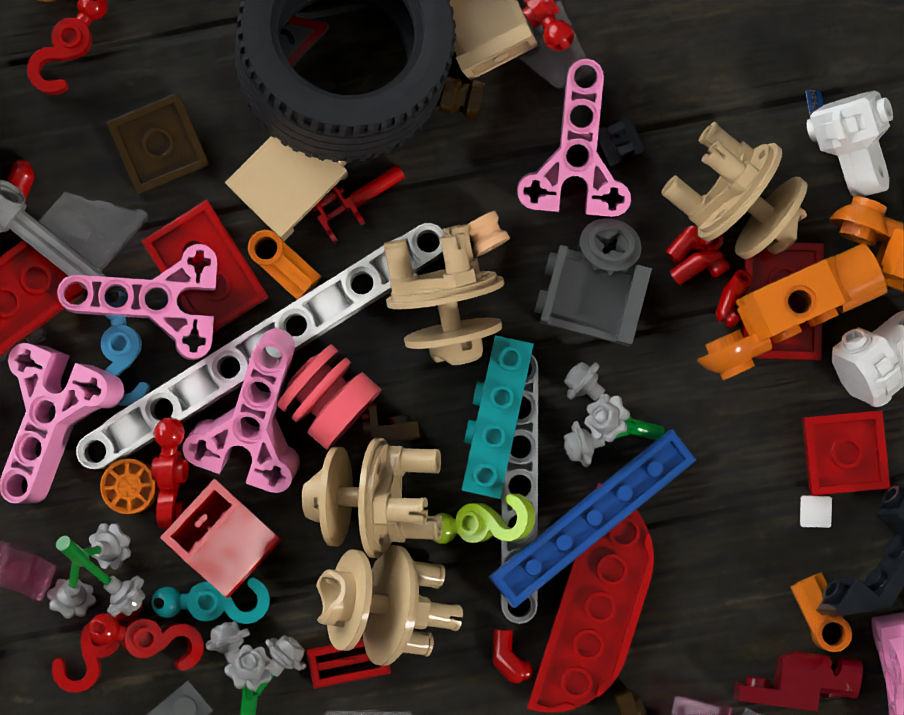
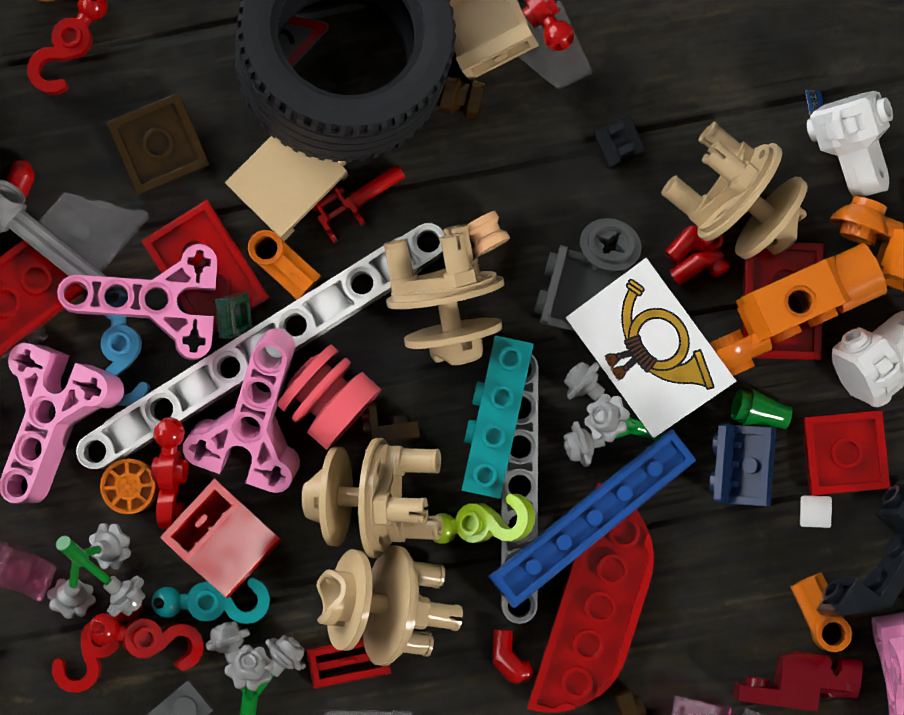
bright pink beam [517,59,631,217] -> none
red arm [715,270,753,328] -> none
none -> clear green tile [215,292,252,339]
none -> white sticker [566,258,736,438]
none -> dark blue bracket [710,423,776,507]
none -> green cone [731,388,792,429]

